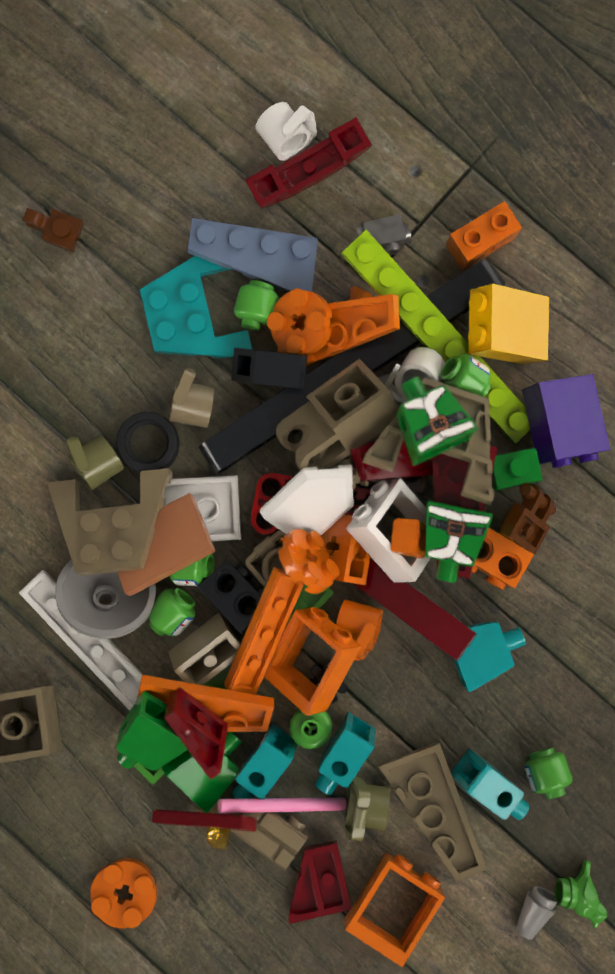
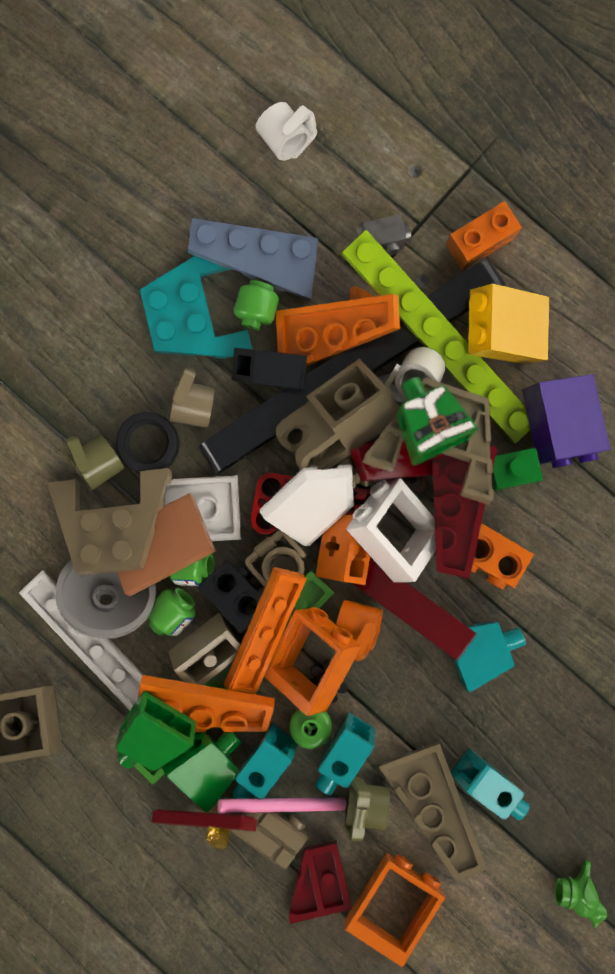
reddish brown plate [22,208,84,252] -> none
orange plate [90,858,158,929] -> none
dark red wing [165,687,228,779] -> none
dark red slope [245,117,372,209] -> none
orange plate [267,288,333,355] -> none
orange plate [278,529,340,594] -> none
orange slope [391,518,426,559] -> none
torso [426,500,493,583] -> none
bright green head [441,354,491,397] -> none
reddish brown plate [499,483,556,555] -> none
light grey cone [515,886,558,940] -> none
bright green head [524,747,573,800] -> none

